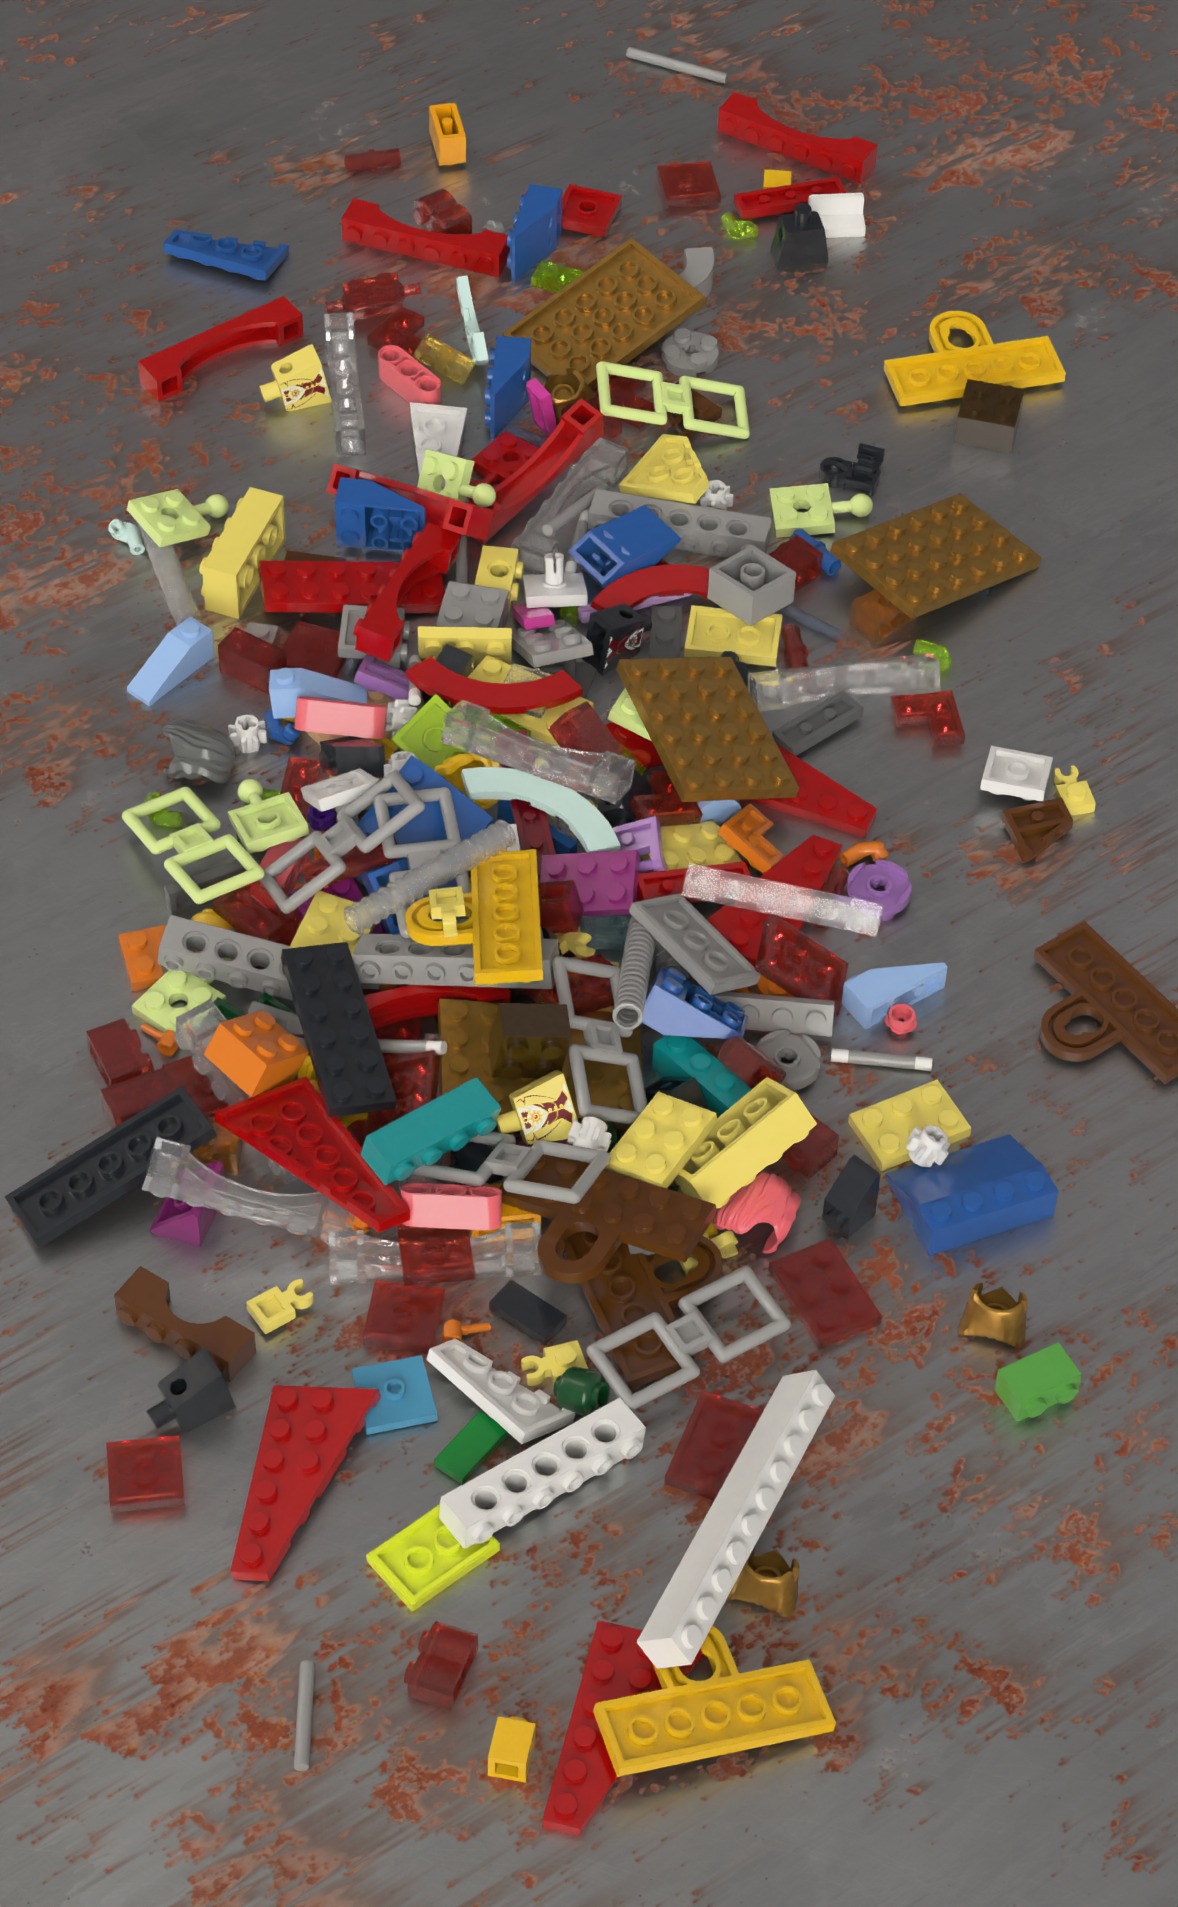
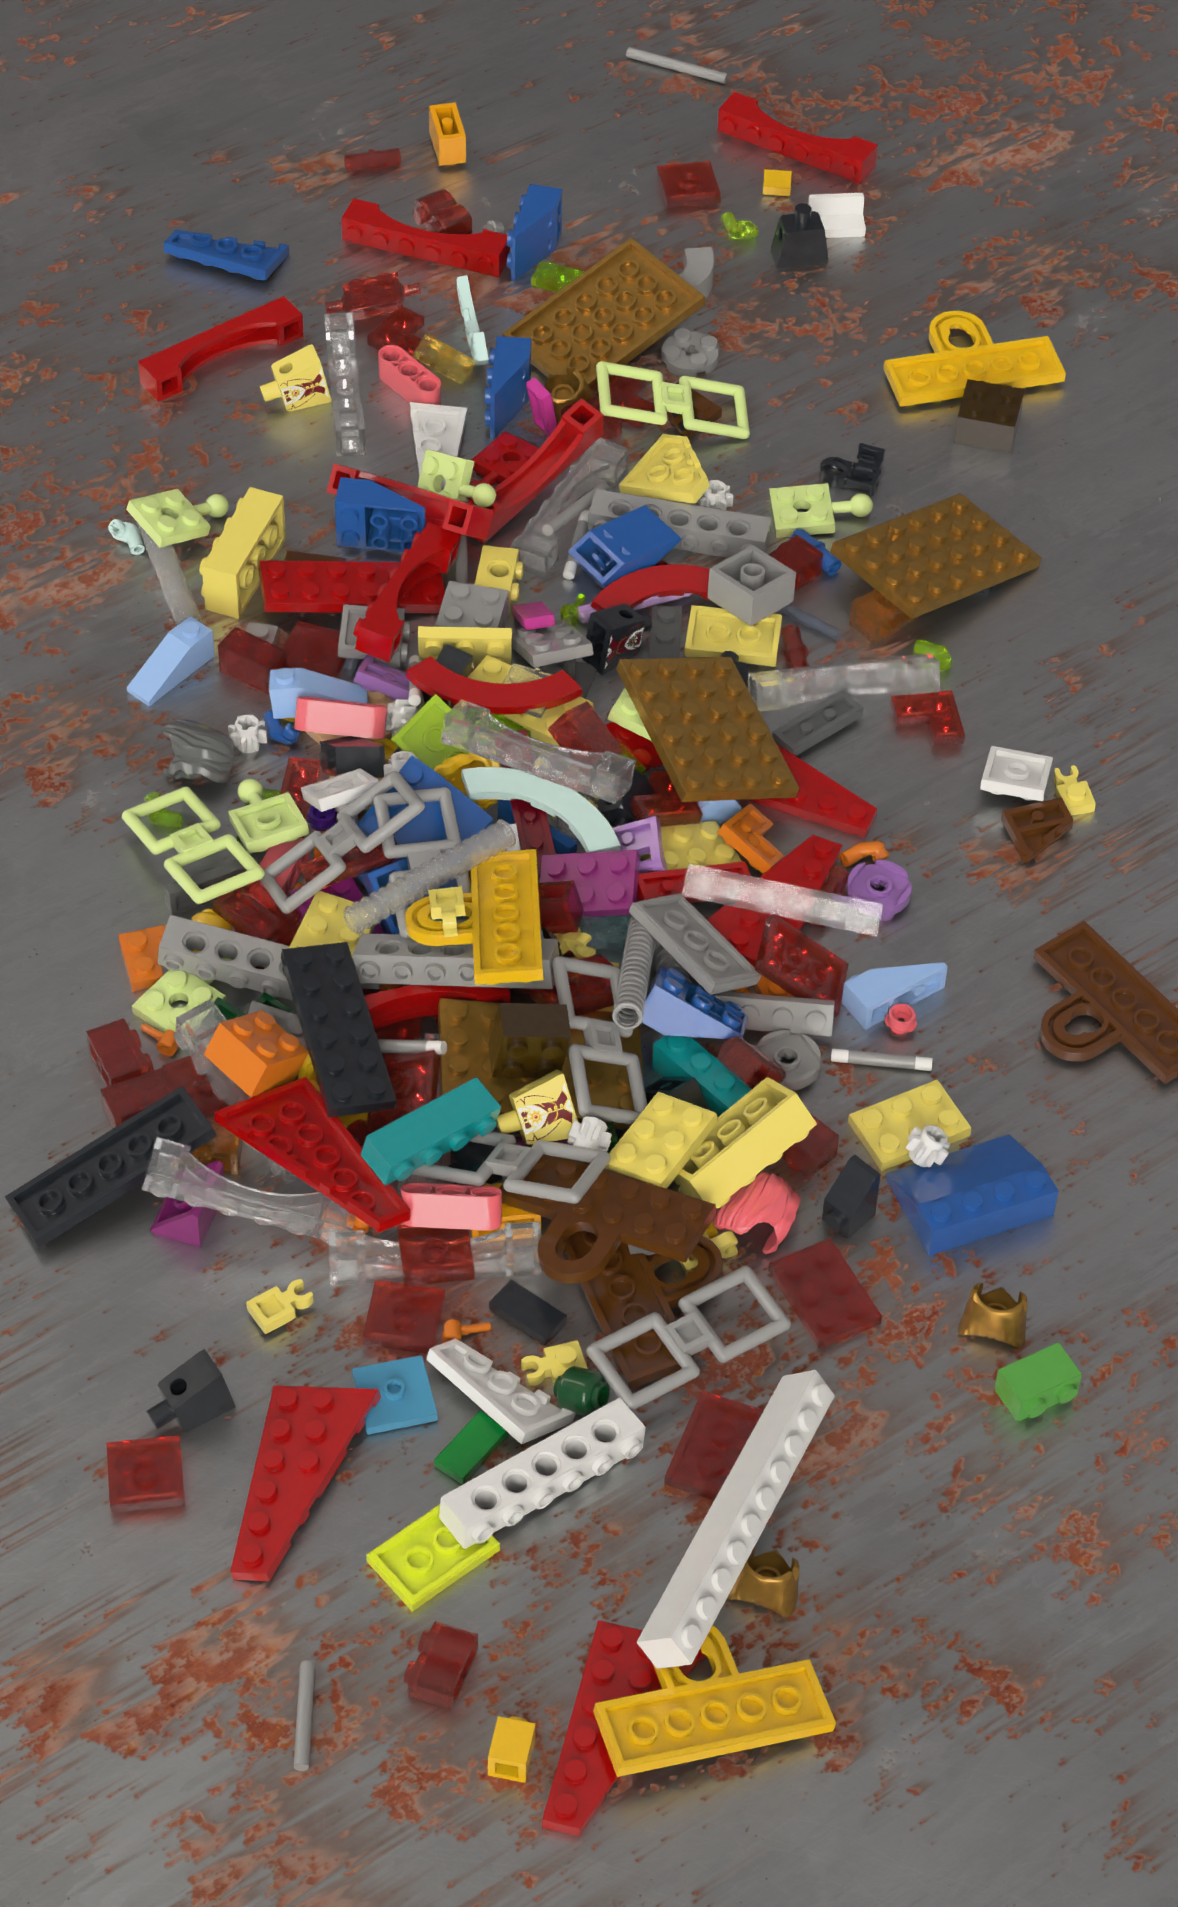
reddish brown arch [114,1266,256,1382] -> none
white tile [522,553,588,608] -> none
red plate [525,184,622,238] -> none
red plate [733,177,847,220] -> none

